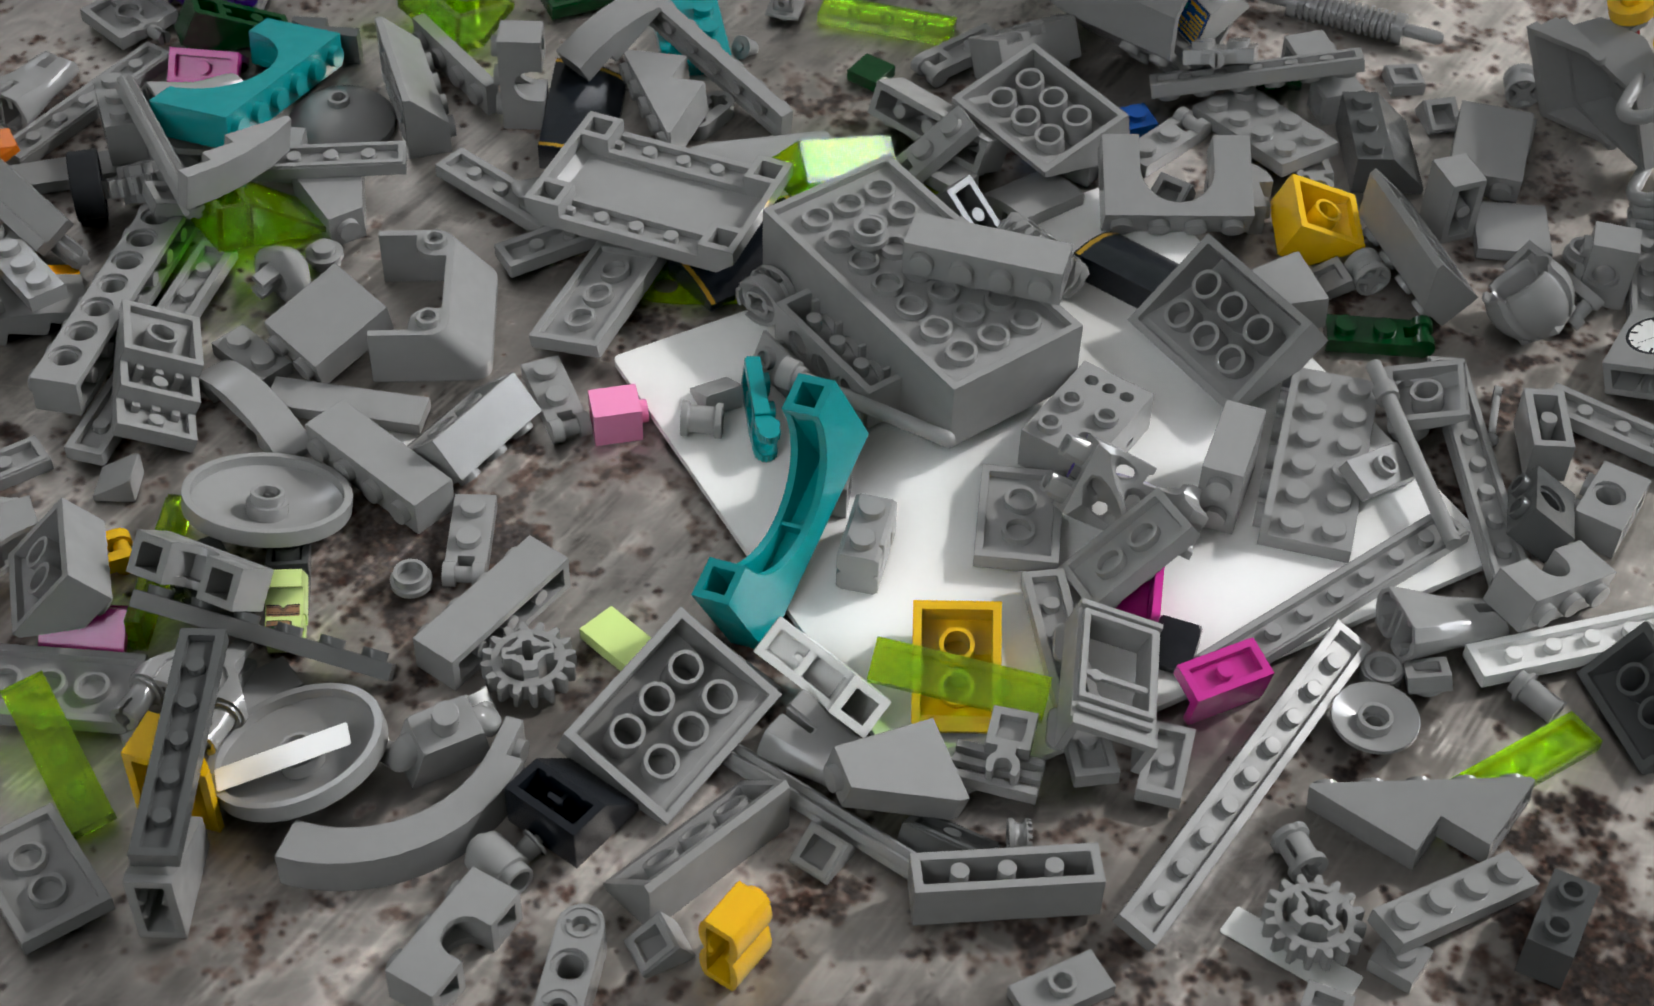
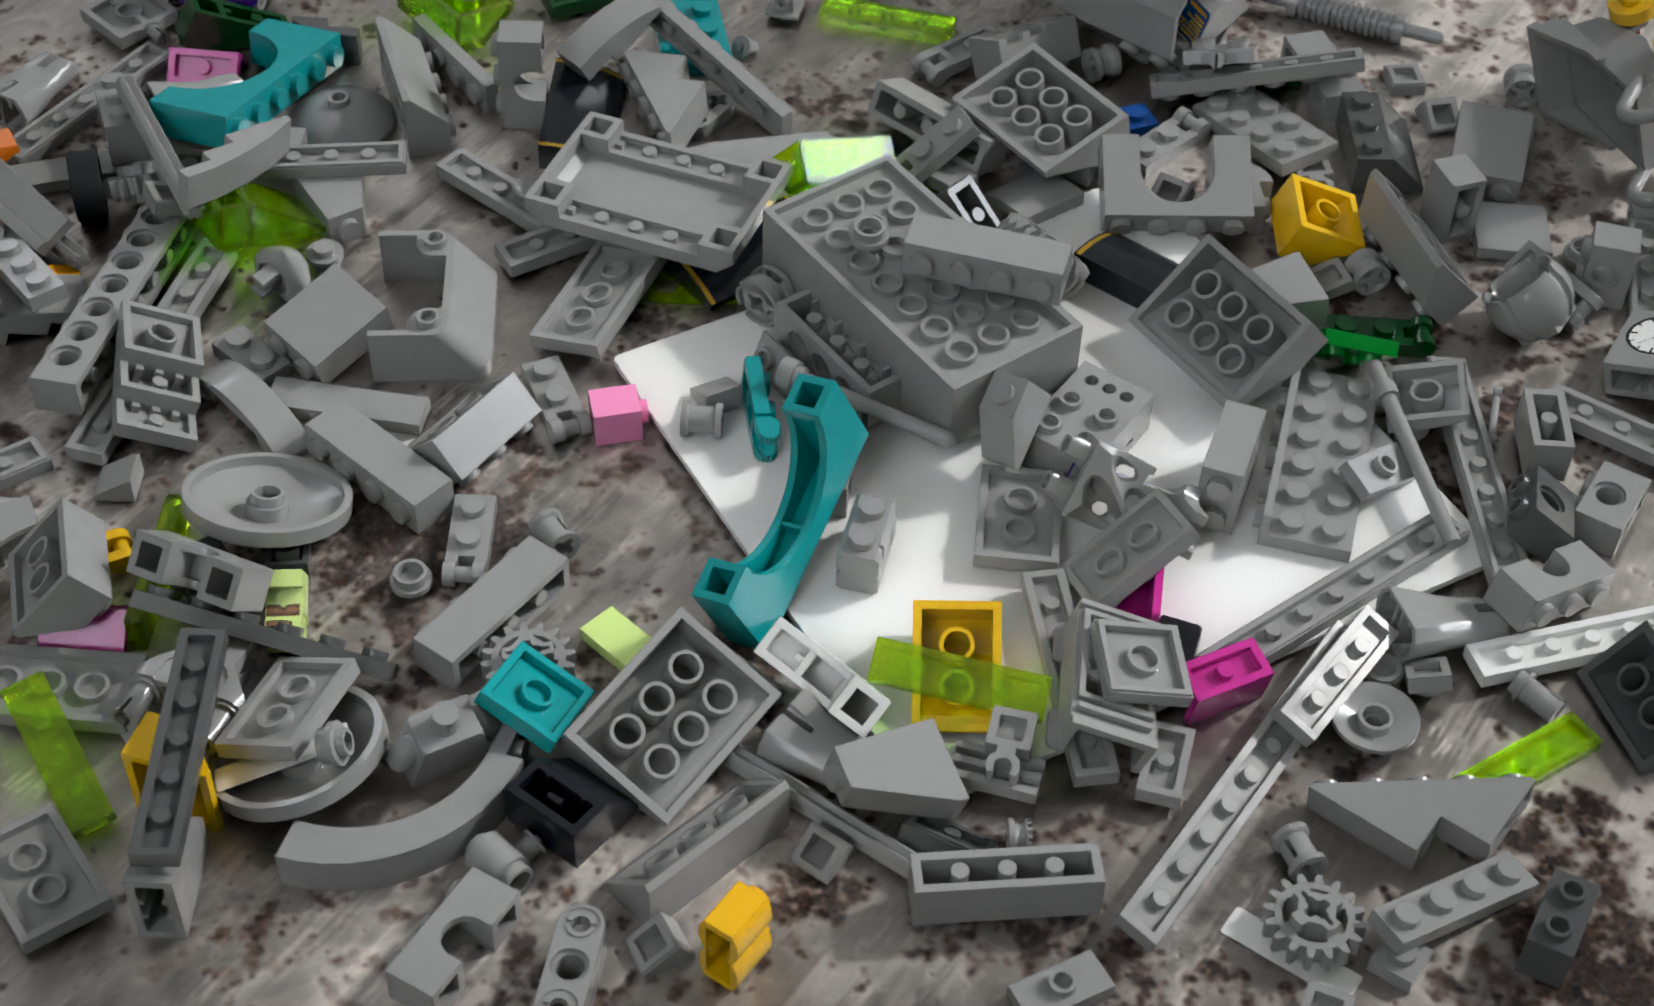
dark green tile [847,53,895,92] -> none
none -> light grey plate [214,656,361,761]
none -> light grey plate [314,720,355,767]
none -> teal plate [474,641,595,754]
none -> light grey bush [528,508,581,559]
none -> light grey slope [979,369,1051,471]
none -> light grey wheel [1081,42,1122,83]
none -> light grey plate [1089,618,1194,707]
none -> plate [1272,605,1400,748]
none -> green plate [1312,328,1400,367]

